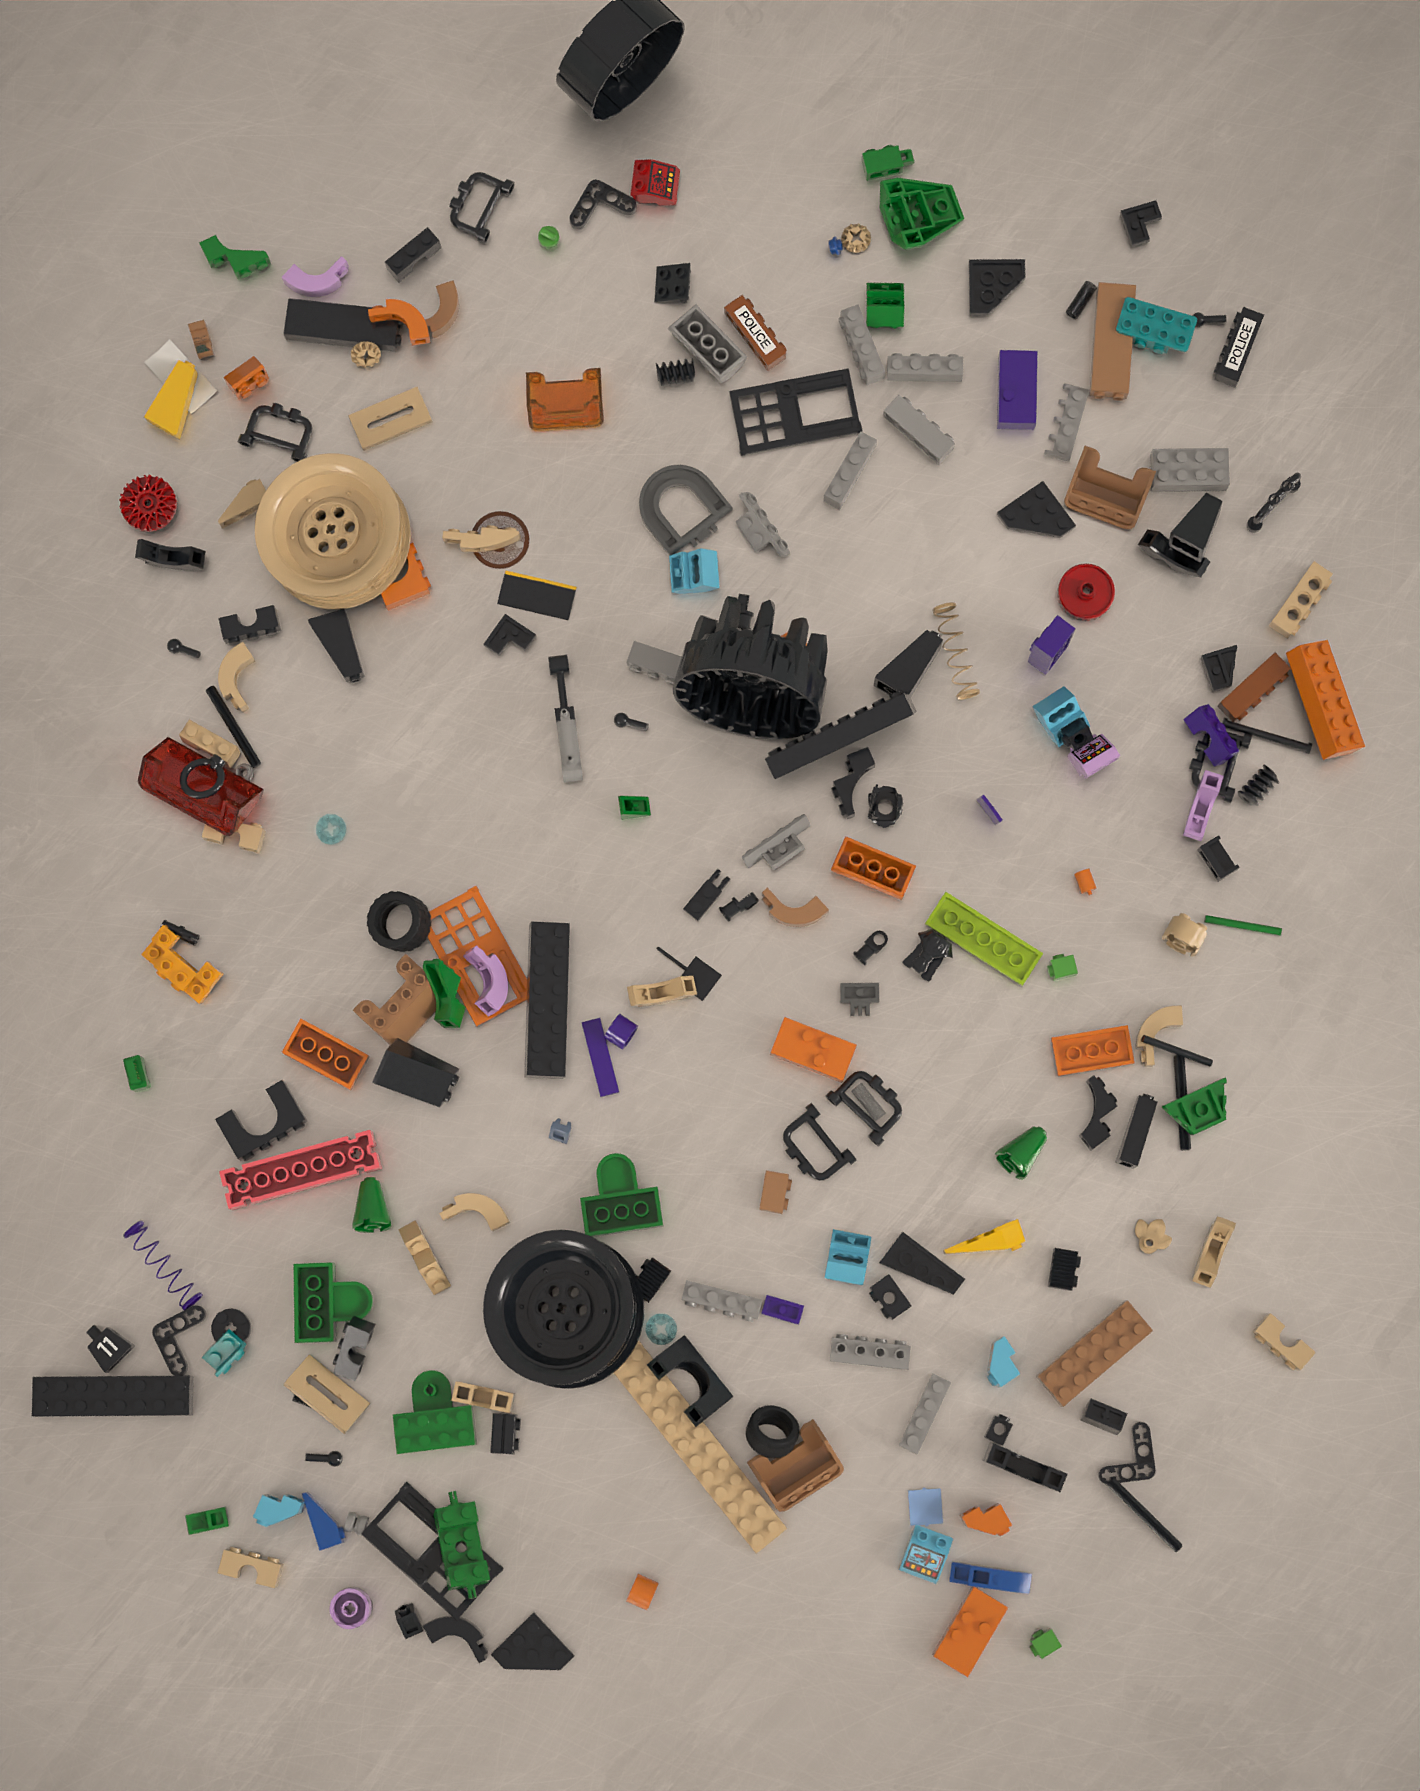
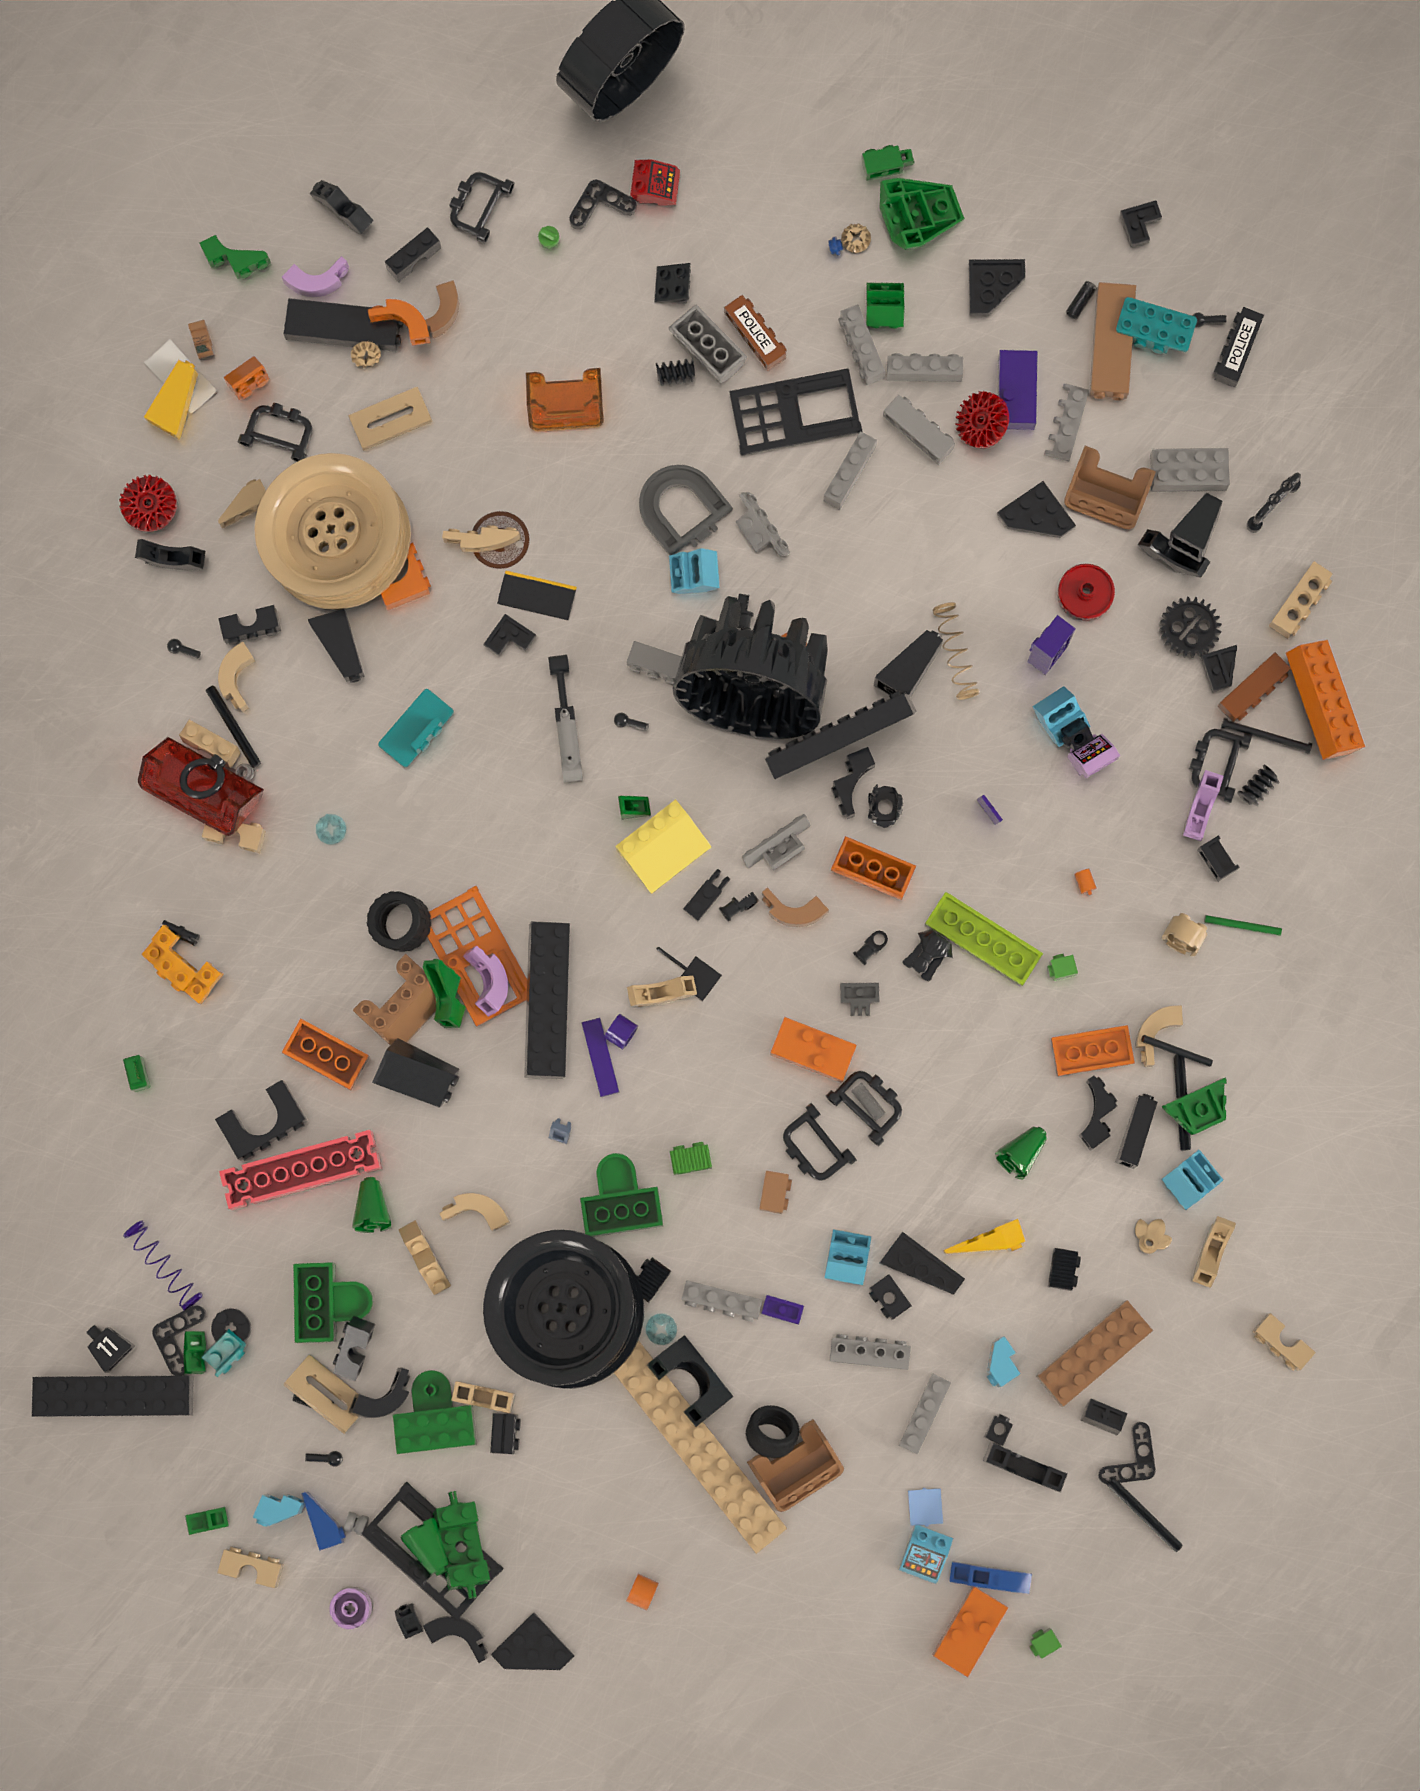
orange piece [959,1503,1012,1536] -> none
dark purple arch [1183,704,1239,767] -> none
none -> green slope [184,1331,206,1374]
none -> black arch [309,180,374,234]
none -> black arch [348,1368,410,1418]
none -> teal bracket [378,689,454,768]
none -> green cone [400,1518,449,1576]
none -> light yellow slope [615,799,711,894]
none -> bright green brick [670,1142,712,1175]
none -> red wheel [955,391,1009,449]
none -> black gear [1159,596,1222,658]
none -> medium azure piece [1162,1150,1223,1210]

